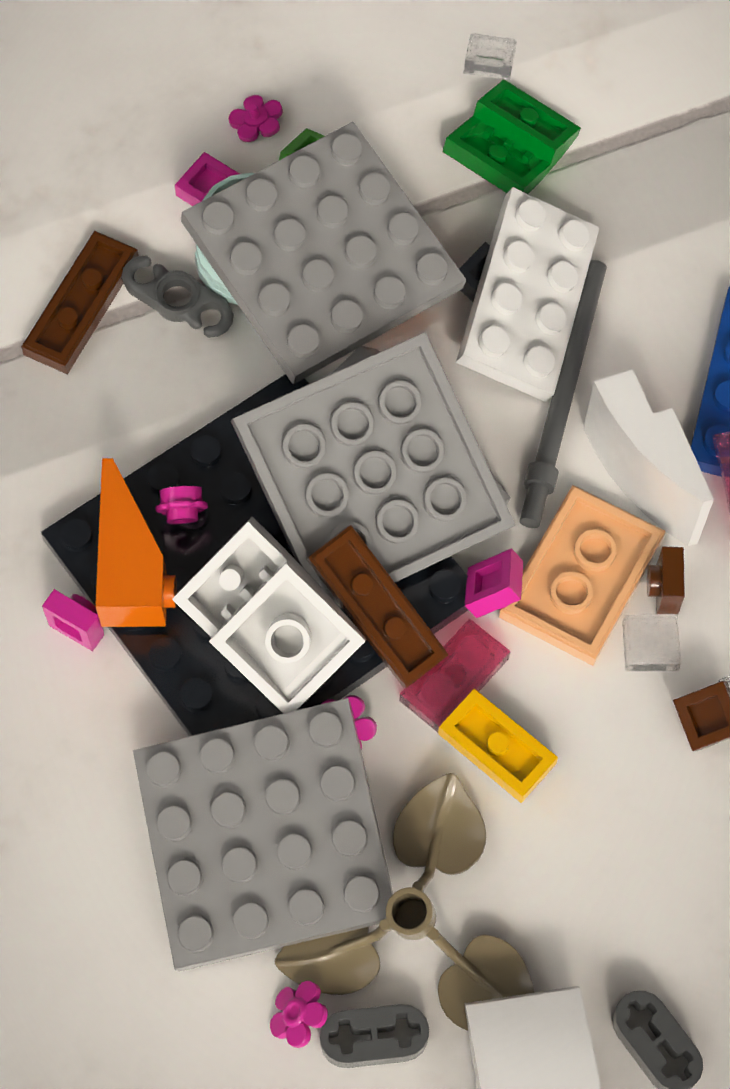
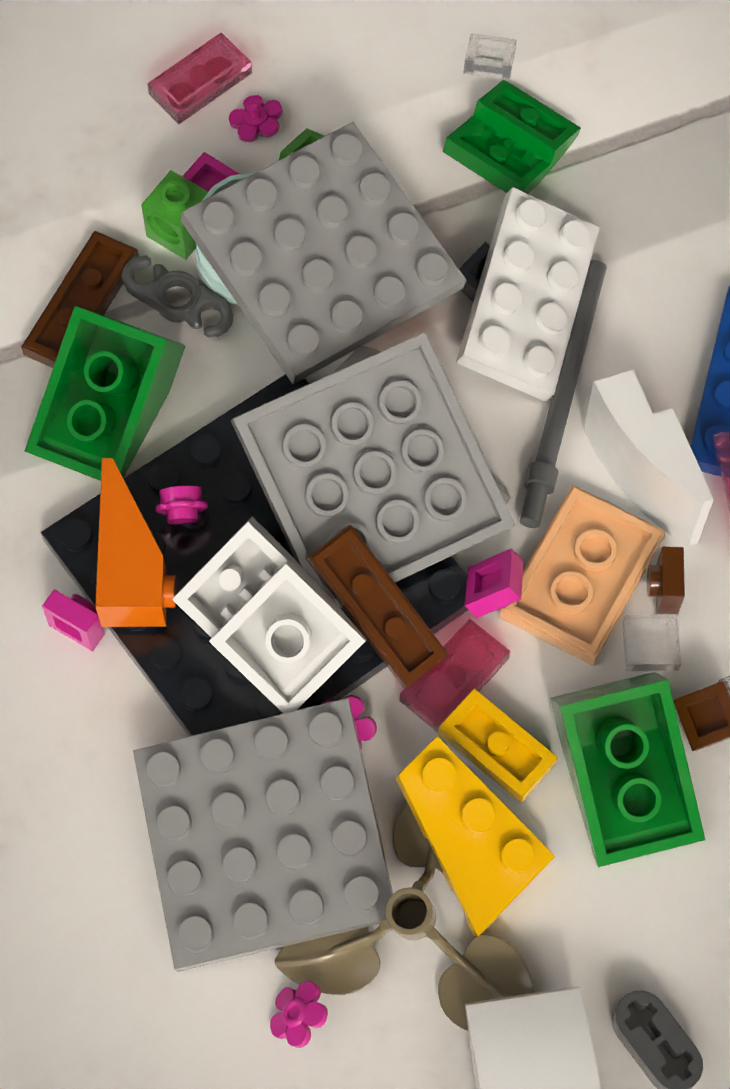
dark grey beam [320,1004,429,1068] -> none
none -> green slope [24,306,186,481]
none -> bright green brick [141,170,208,260]
none -> clear pink plate [147,32,252,125]
none -> yellow wing [395,736,555,937]
none -> green slope [550,672,705,867]

